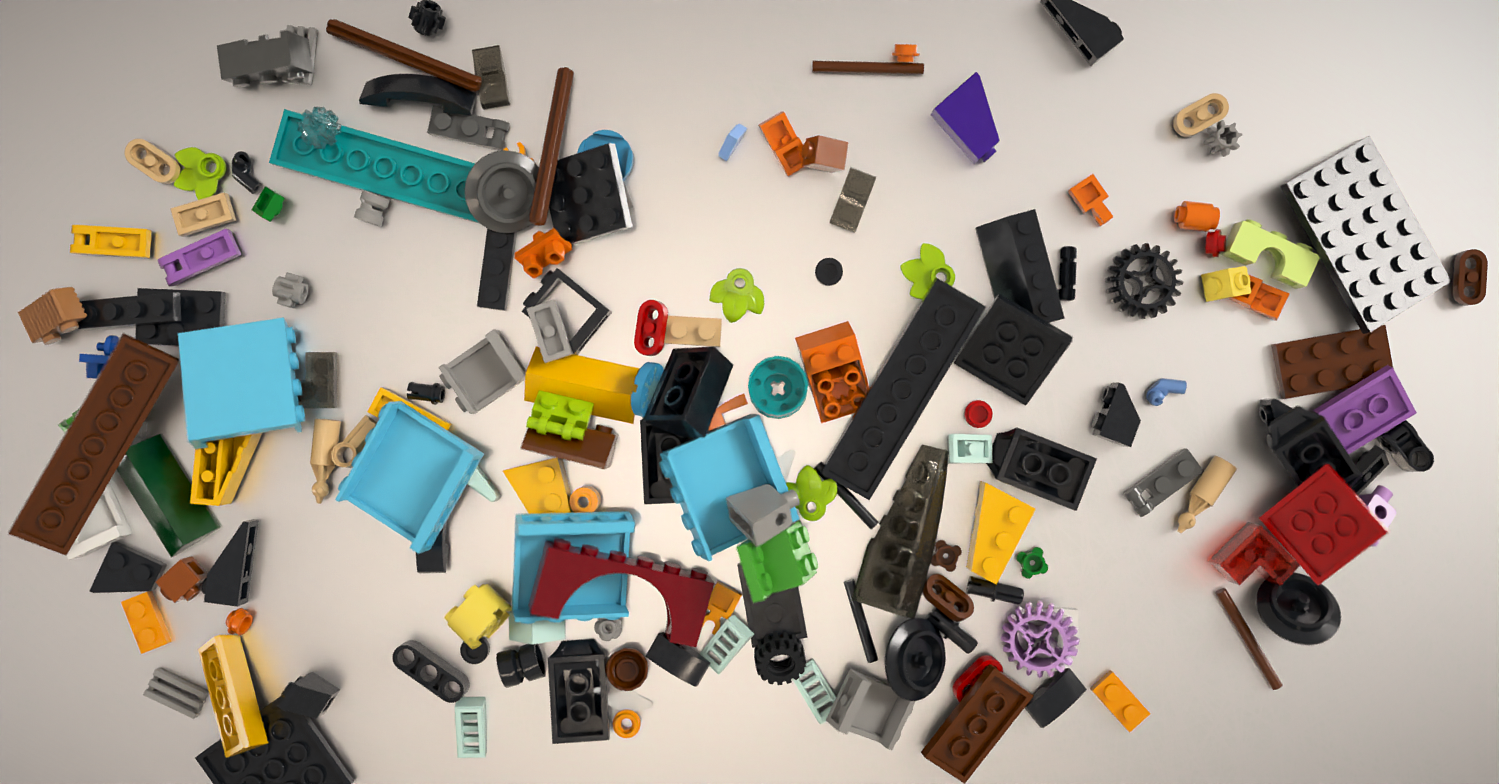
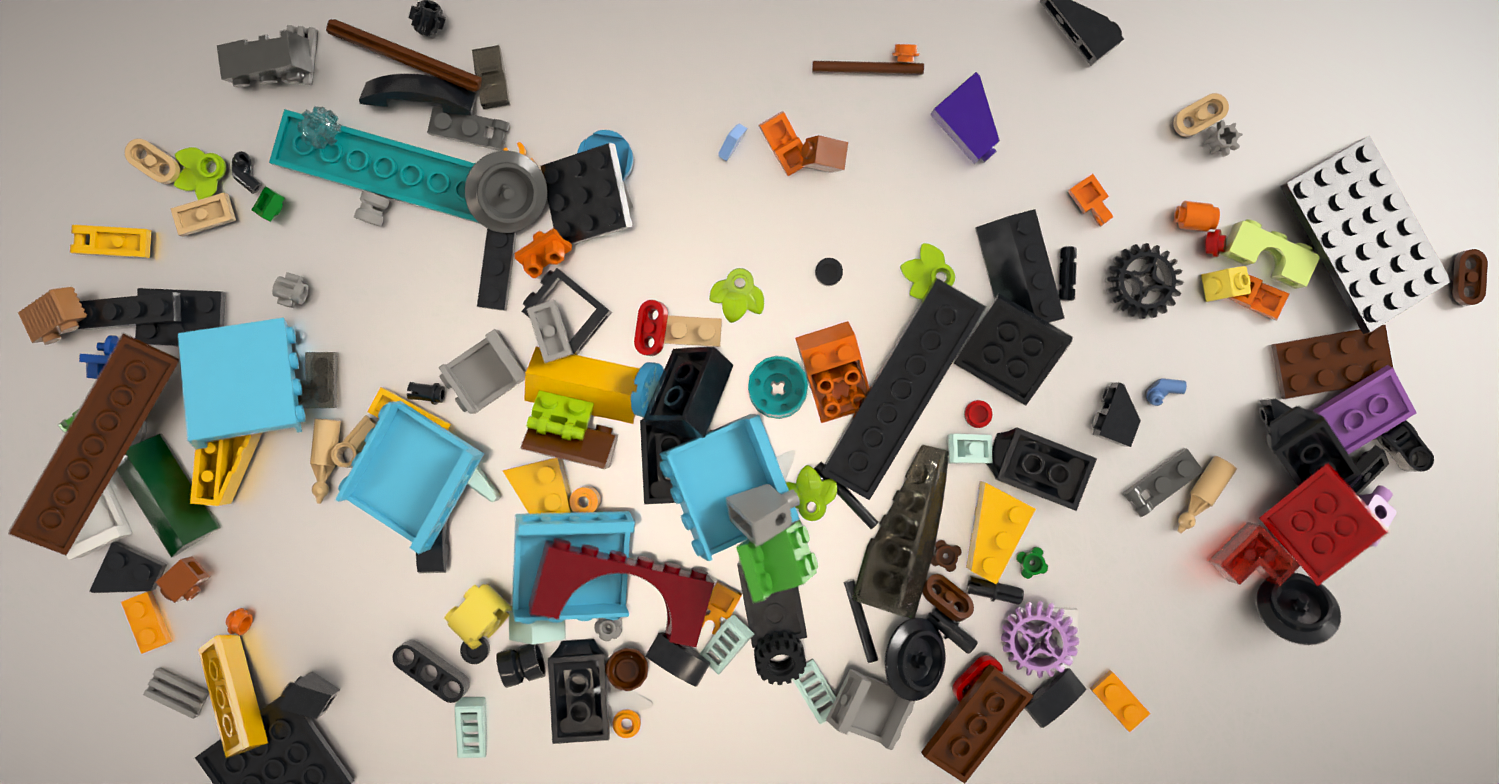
medium lavender plate [157,228,241,287] -> none
black slope [202,519,259,607] -> none
reddish brown axle [529,67,574,226] -> none
orange slope [708,393,748,431] -> none
clear smoke slope [829,167,876,233] -> none
reddish brown bar [1216,588,1283,690] -> none

